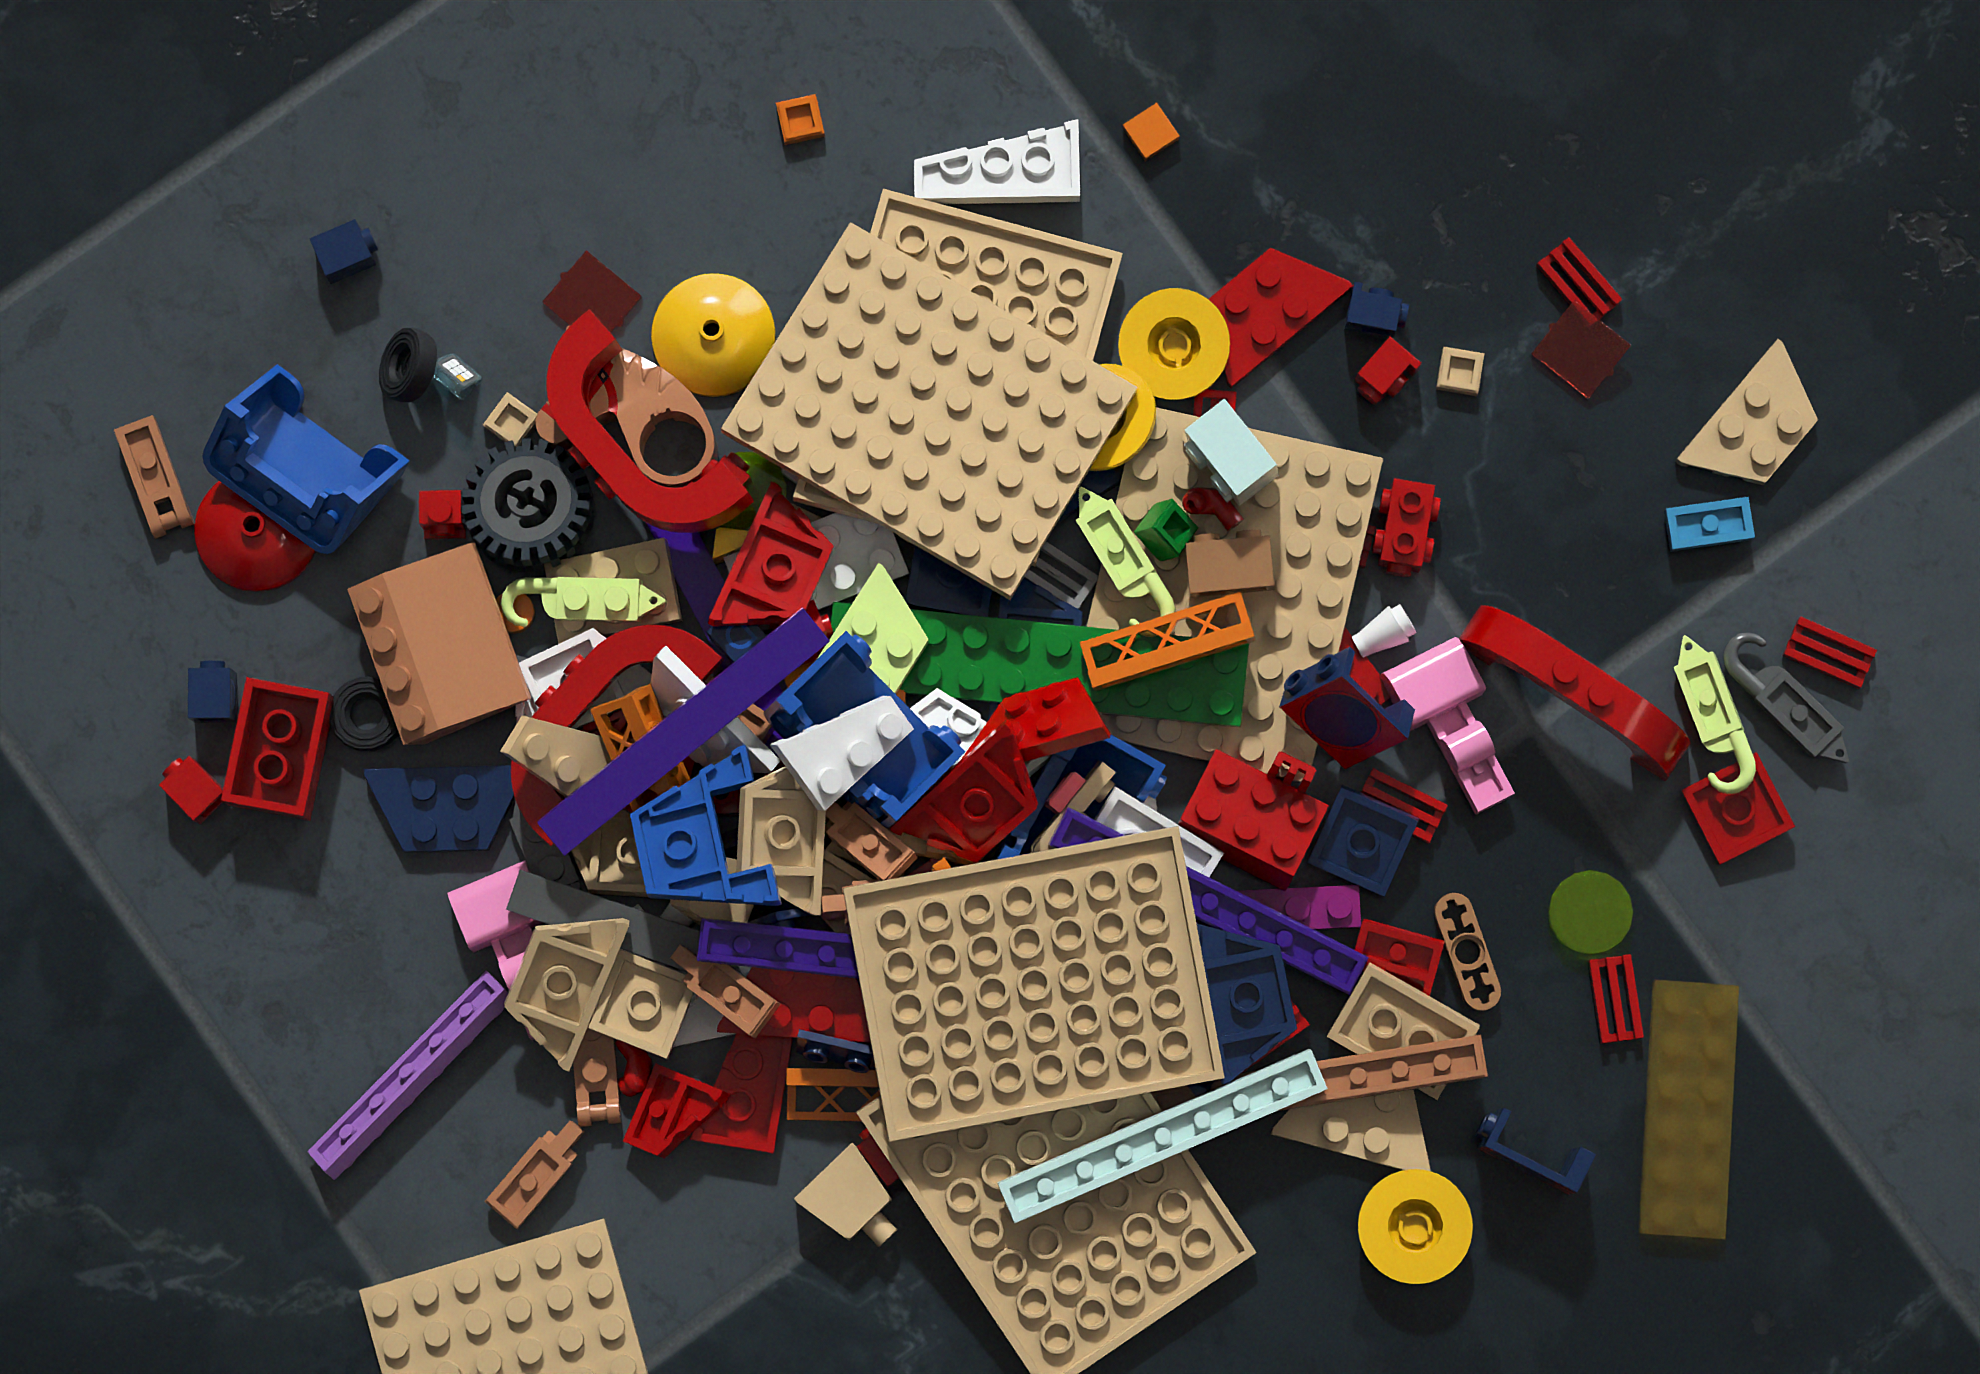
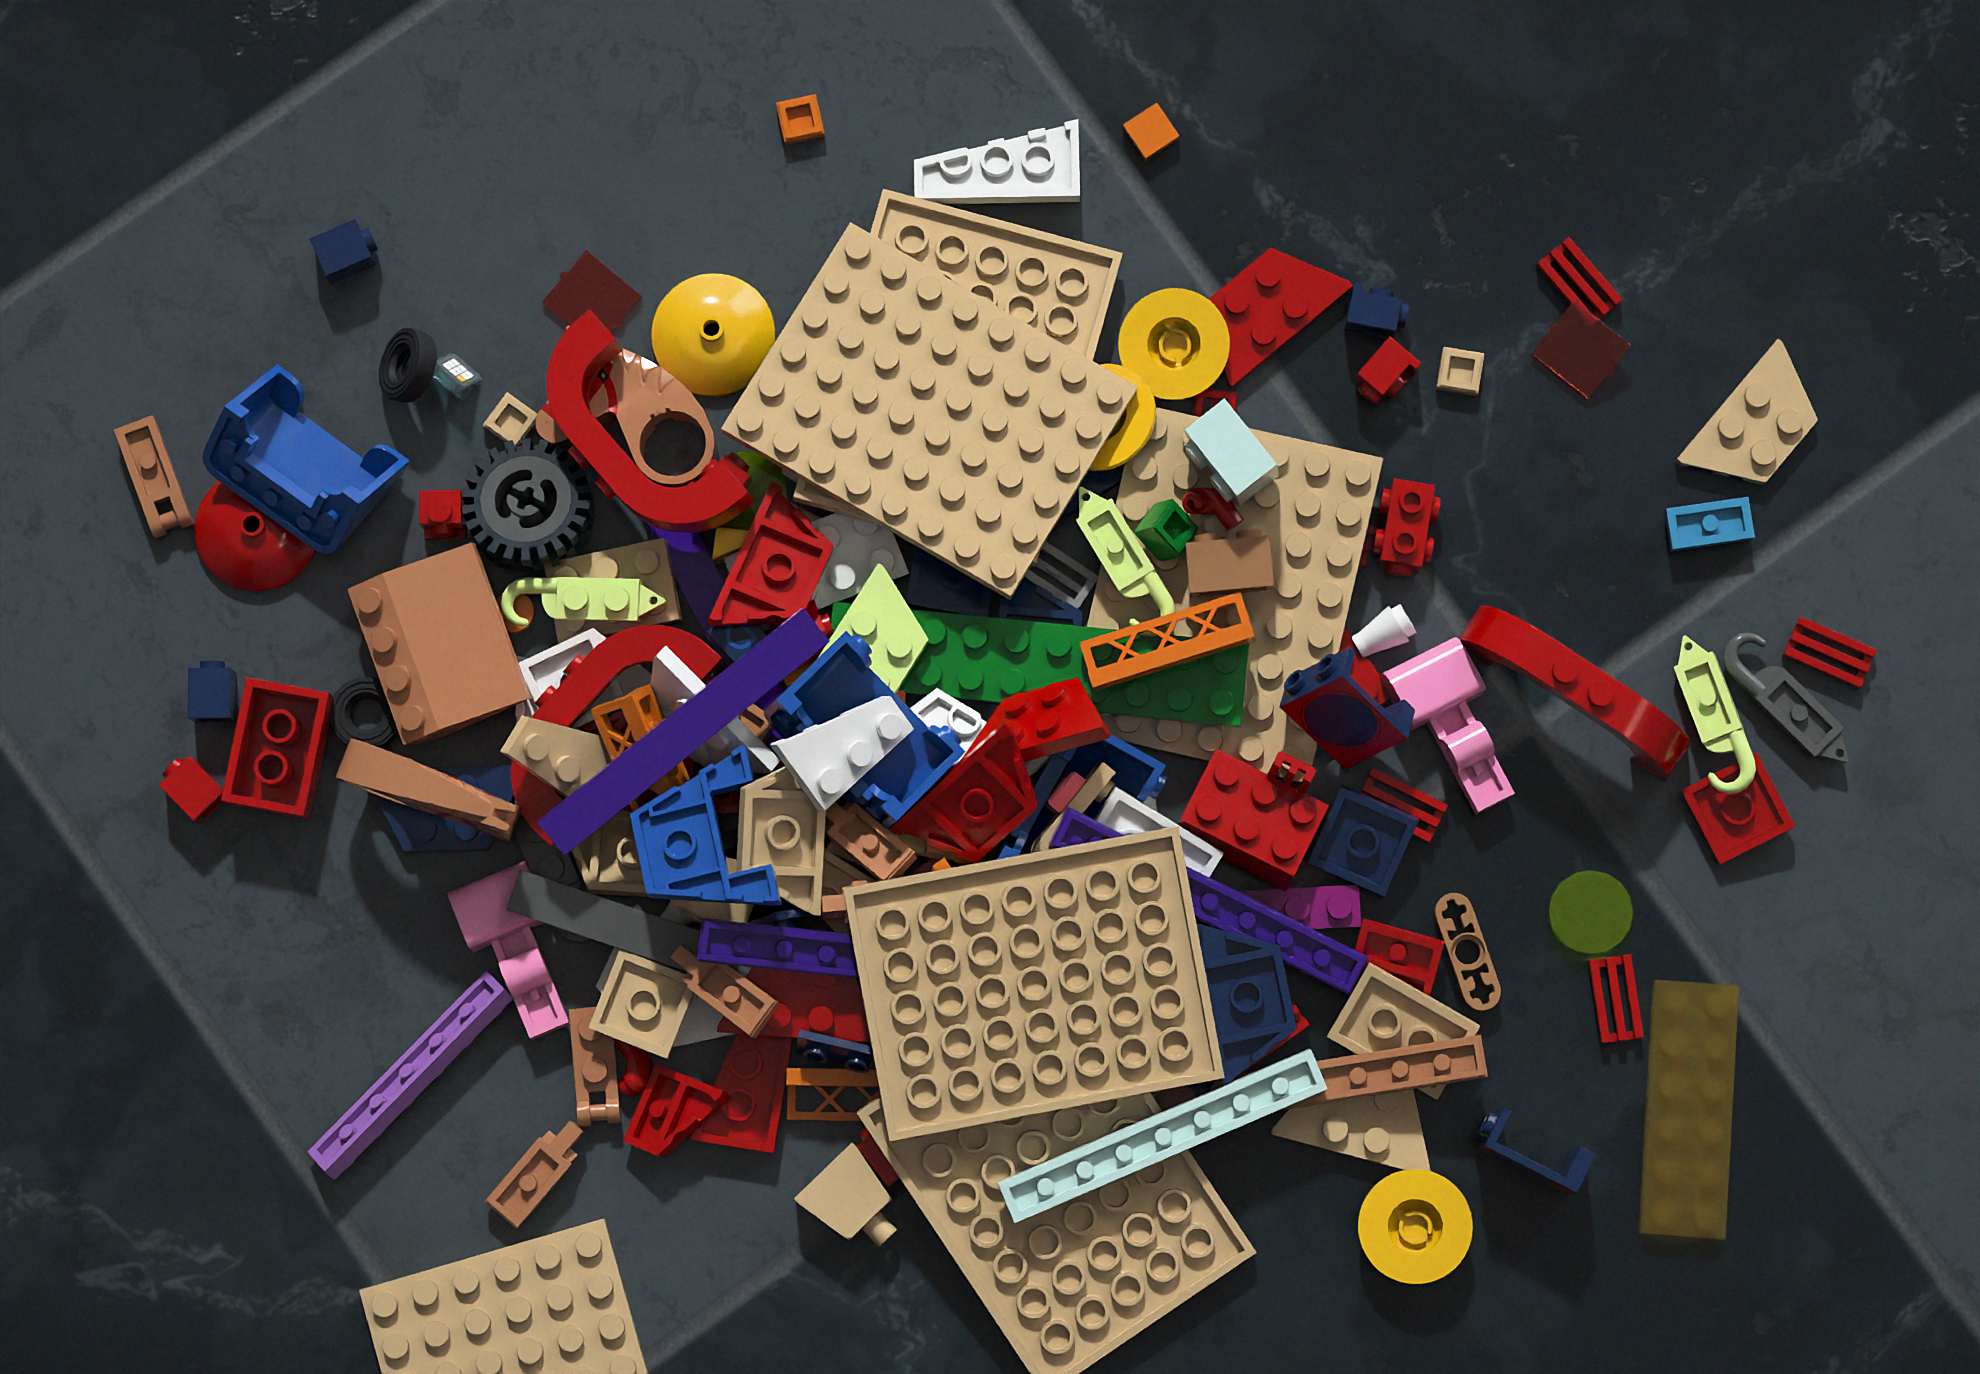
tan wing [504,918,630,1072] -> none
none -> nougat animal [335,738,521,841]

